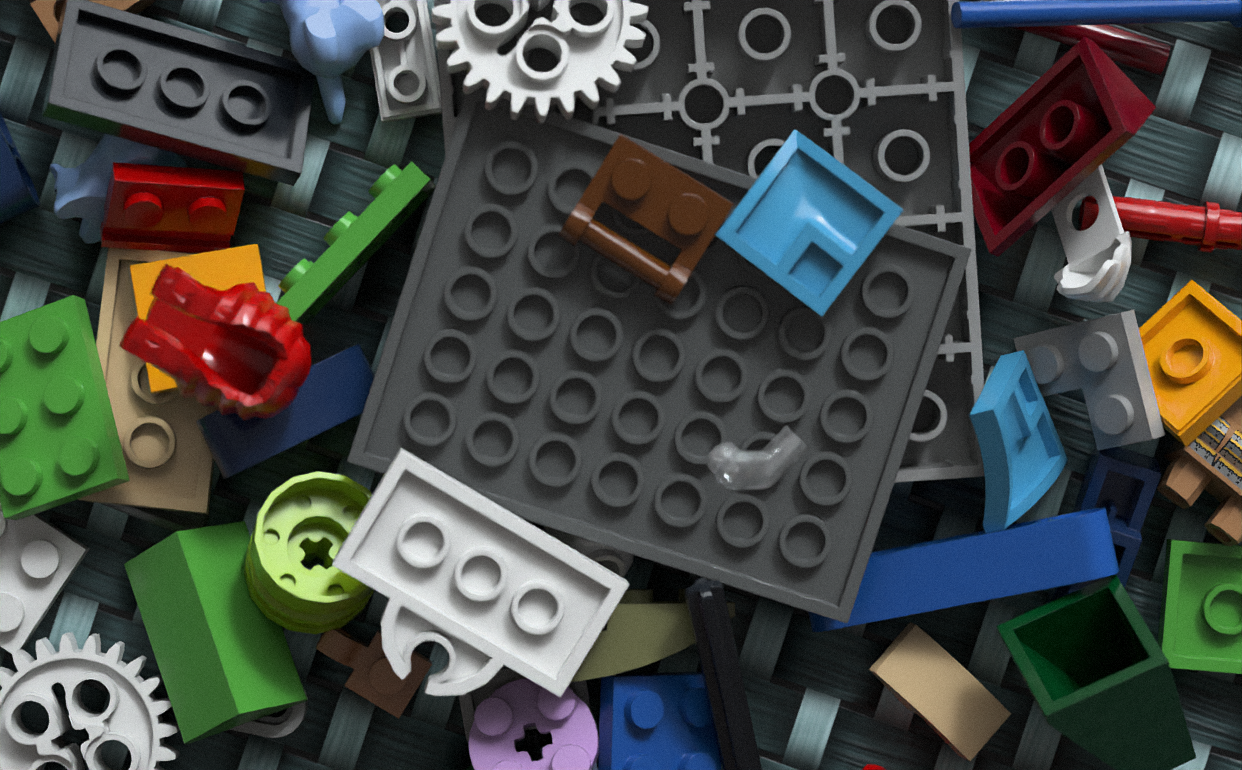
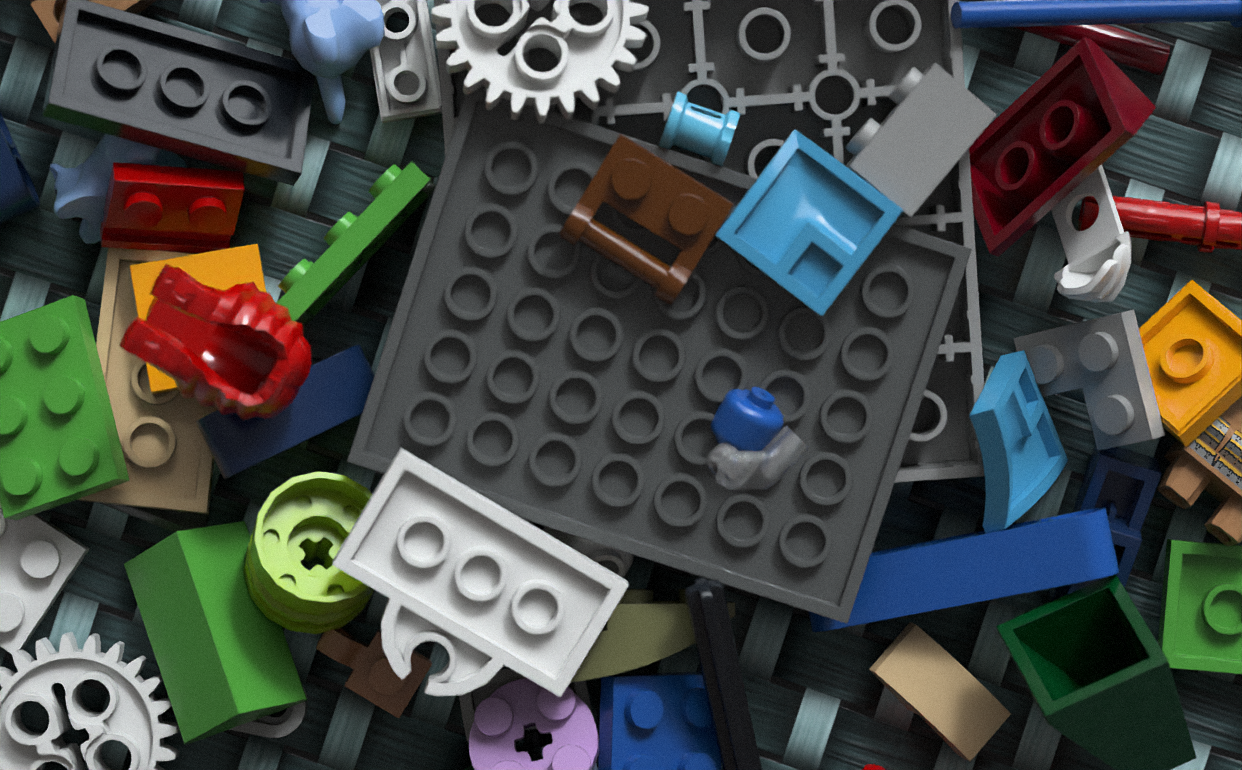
none -> medium azure bush [659,92,740,167]
none -> blue piece [711,387,784,458]
none -> light grey brick [845,63,997,218]

